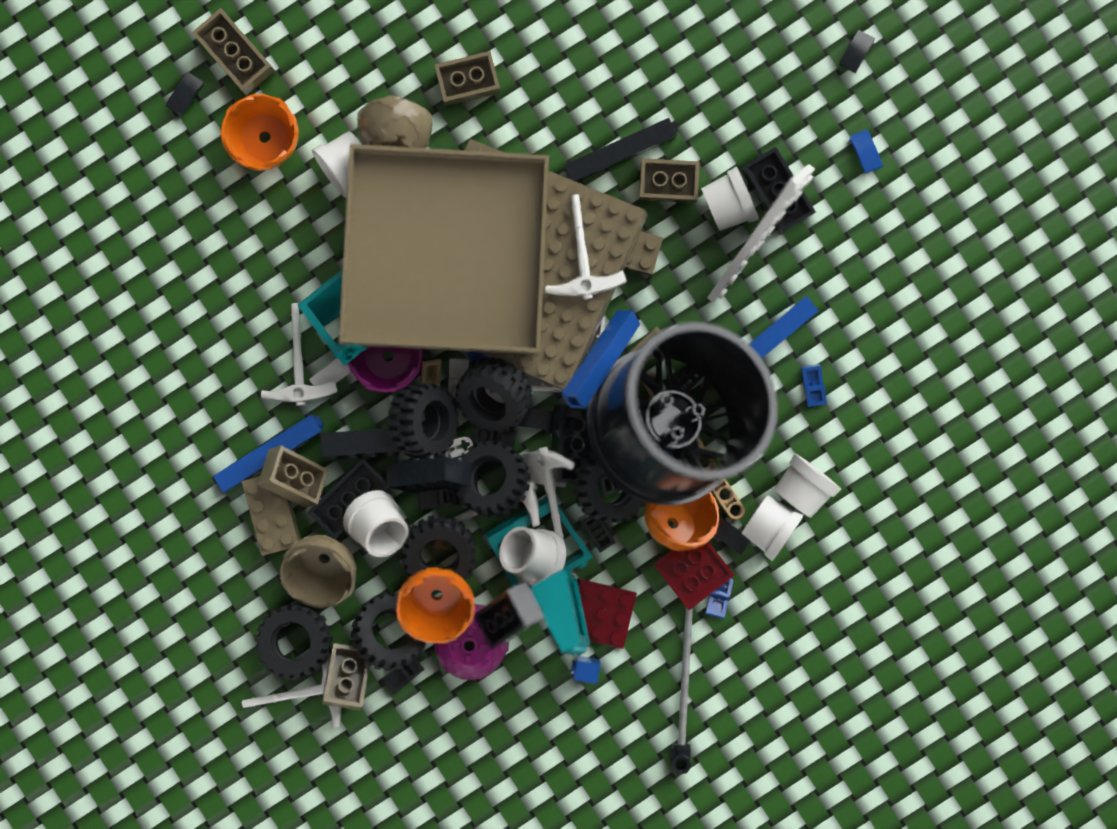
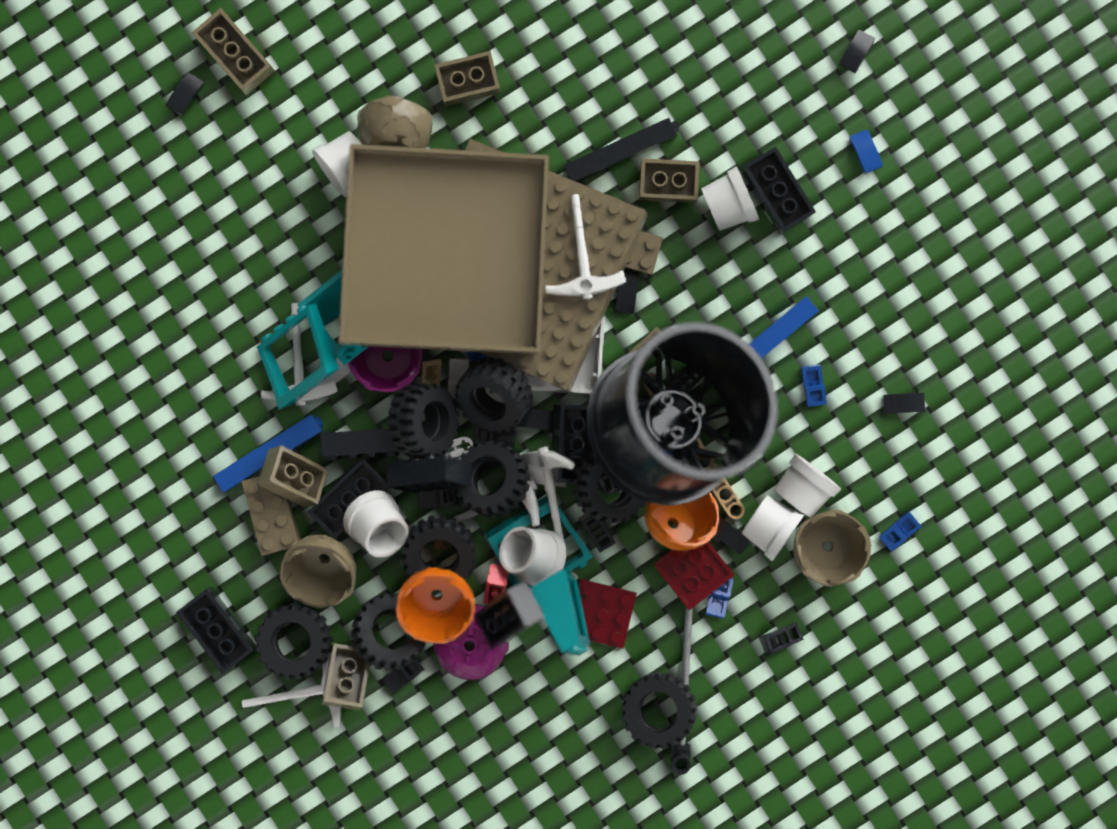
orange piece [221,94,299,171] -> none
blue brick [562,310,640,408] -> none
blue brick [570,656,600,684] -> none
white wing [707,164,815,302] -> none
none -> black brick [176,587,257,674]
none -> teal windscreen [257,303,339,410]
none -> coral brick [484,564,509,604]
none -> black slope [615,271,639,313]
none -> black tyre [621,672,698,749]
none -> black slope [759,622,804,655]
none -> dark tan piece [793,509,871,587]
none -> blue slope [879,511,922,551]
none -> black slope [883,393,925,414]

